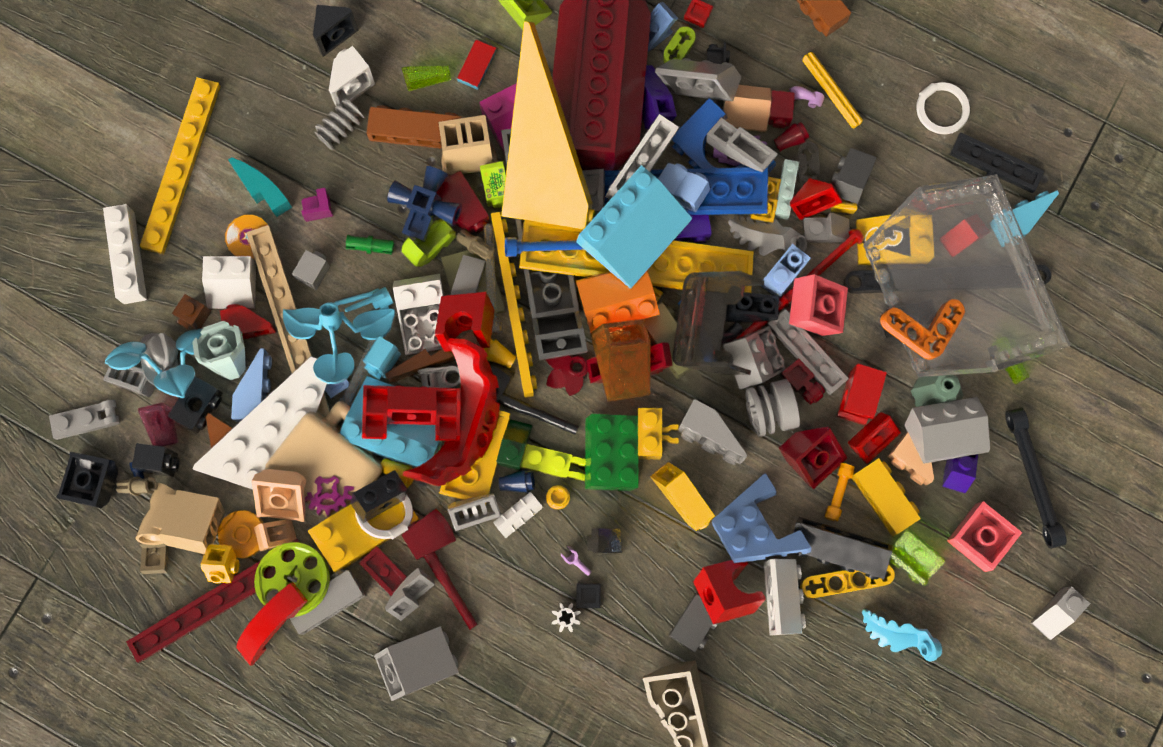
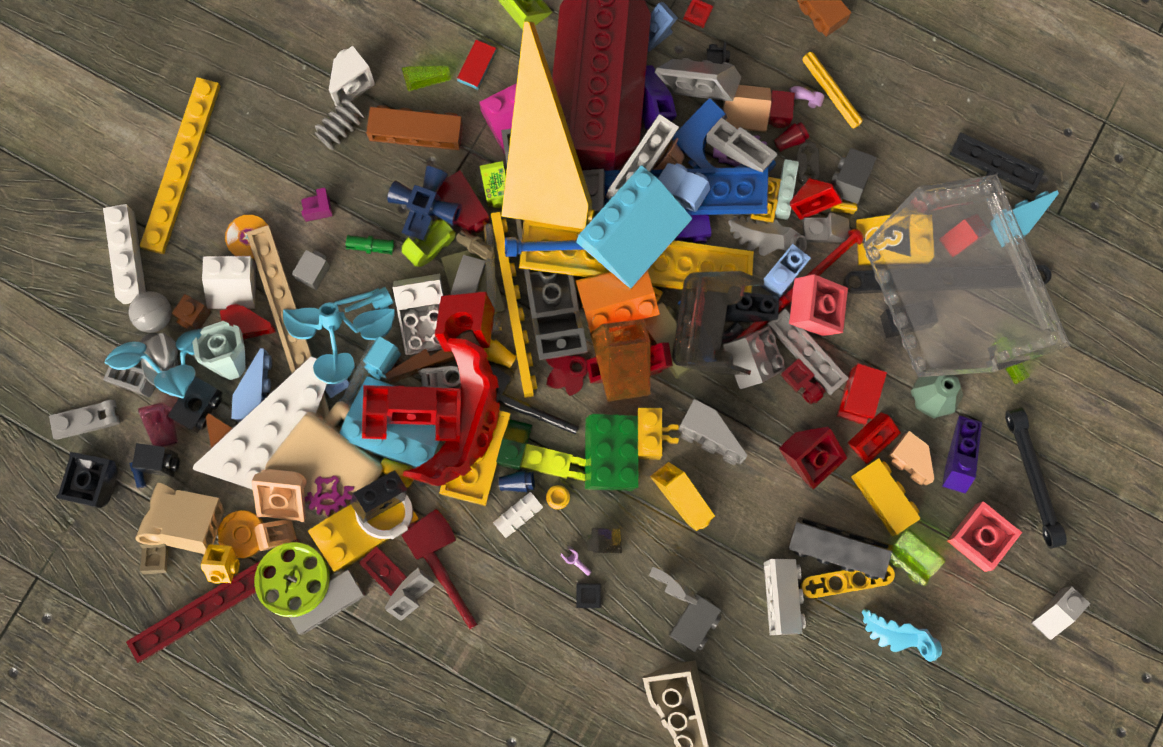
dark tan axle [116,476,158,496] -> none
teal slope [228,157,292,217] -> none
red slope [236,582,308,666] -> none
black slope [313,5,359,57] -> none
light grey slope [374,626,459,701] -> none
tan piece [438,115,498,177] -> none
light grey slope [448,493,501,531] -> none
white gear [552,603,581,632] -> none
lime beam [663,27,696,63] -> none
red piece [693,560,766,624] -> none
medium blue wing [712,474,811,563] -> none
light grey wheel [746,379,800,437] -> none
light orange bar [824,463,855,522] -> none
orange beam [880,299,965,360] -> none
light grey slope [905,397,990,464] -> none
white piece [916,82,970,134] -> none
none -> light grey piece [128,291,172,333]
none -> light grey slope [649,567,698,605]
none -> nougat piece [652,138,684,170]

